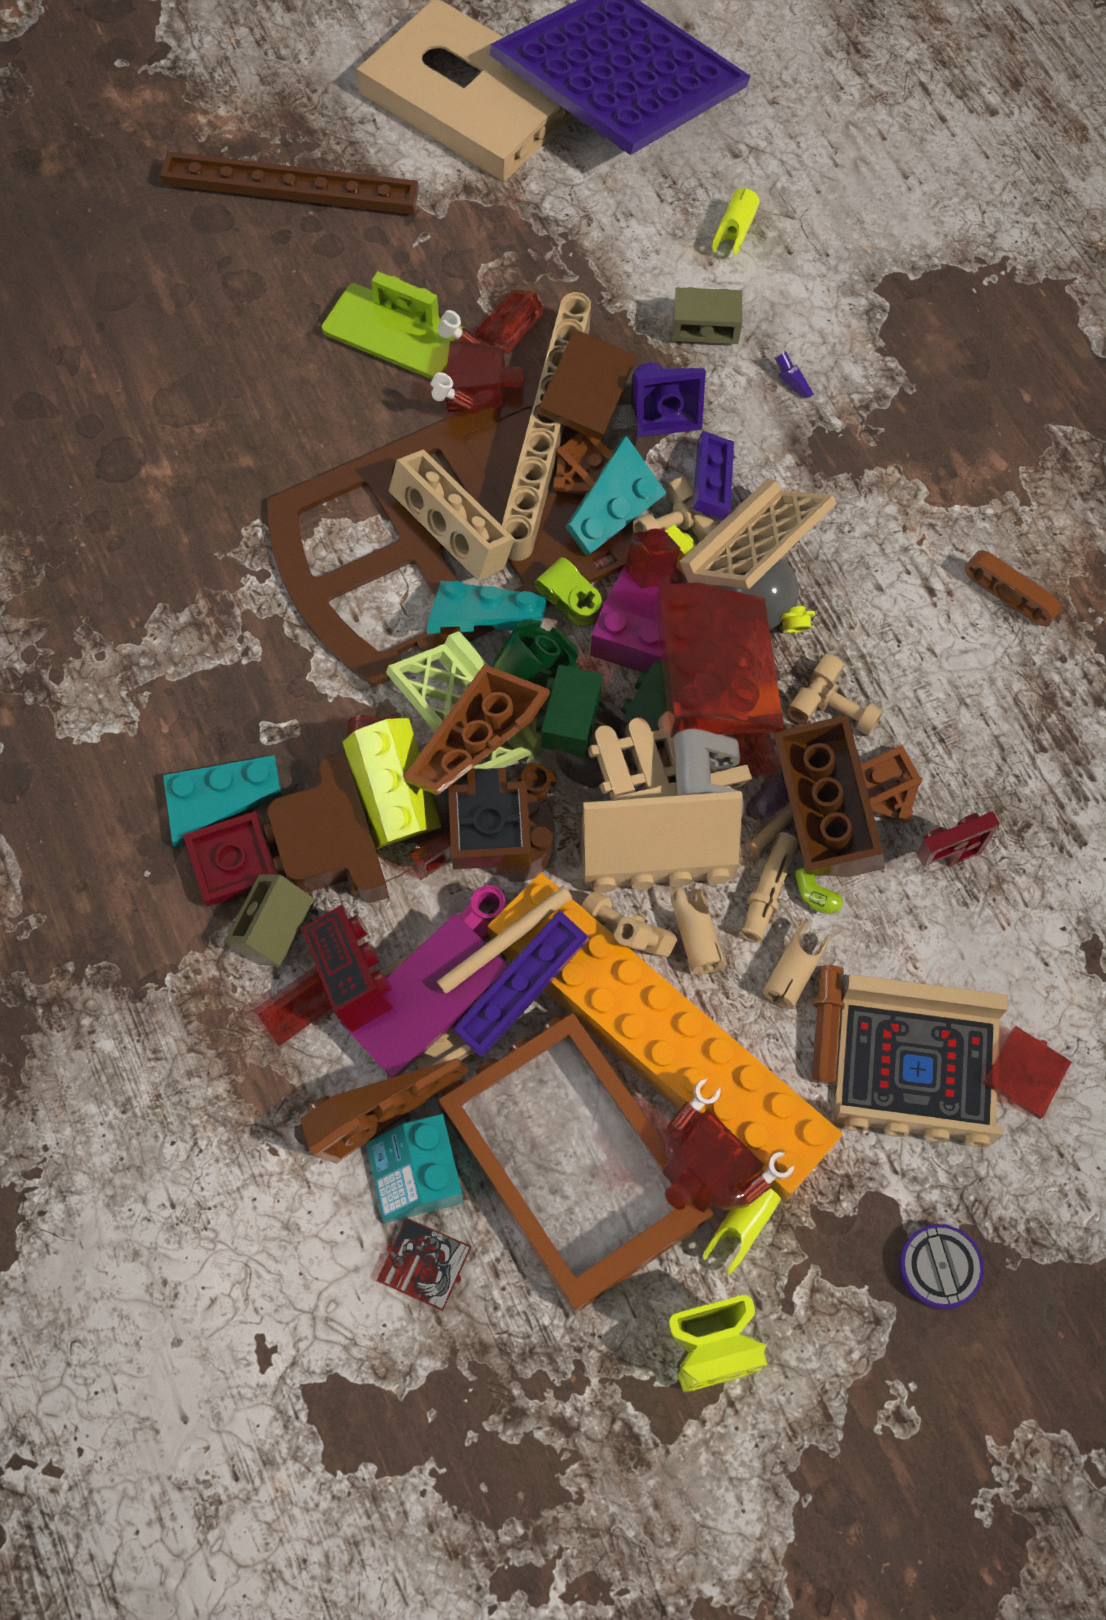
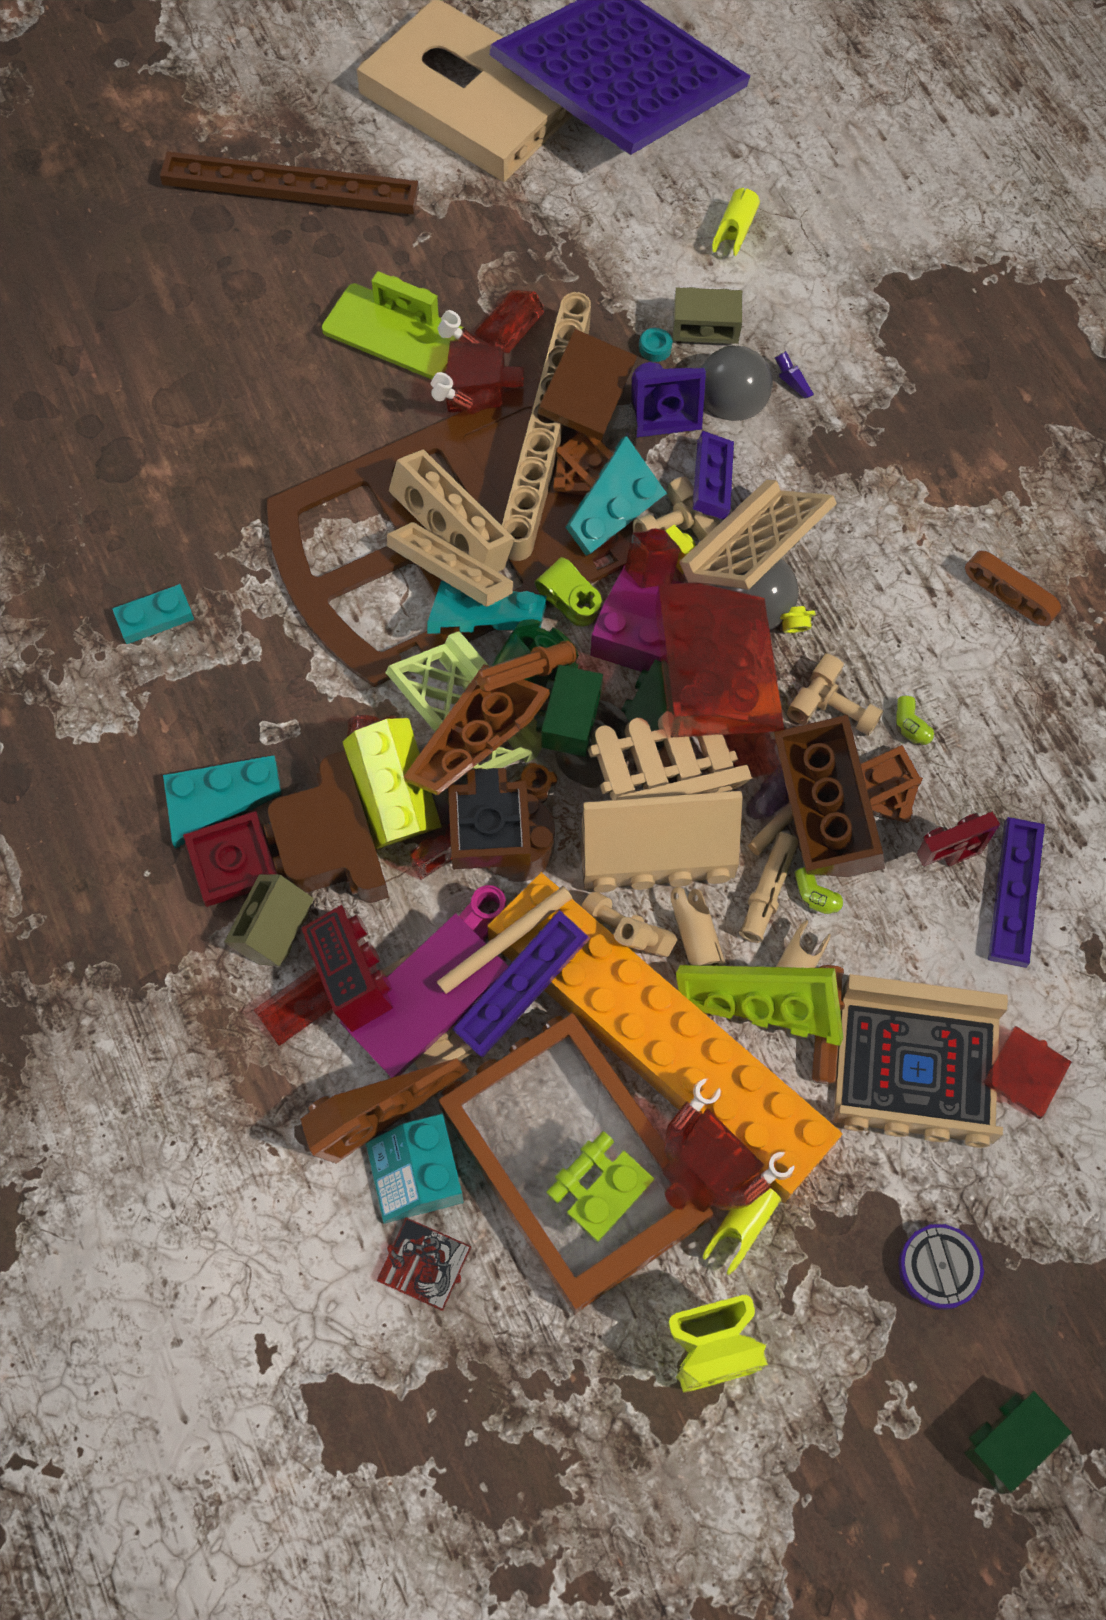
light grey connector [674,729,744,815] -> none
none -> teal plate [112,584,194,645]
none -> tan plate [387,522,513,607]
none -> dark orange axle [475,641,577,692]
none -> lime plate [546,1131,655,1243]
none -> teal tile [639,328,673,362]
none -> lime wing [676,965,843,1046]
none -> dark grey piece [701,345,773,421]
none -> lime arm [896,695,934,745]
none -> dark green brick [964,1391,1072,1495]
none -> dark purple tile [988,817,1045,968]

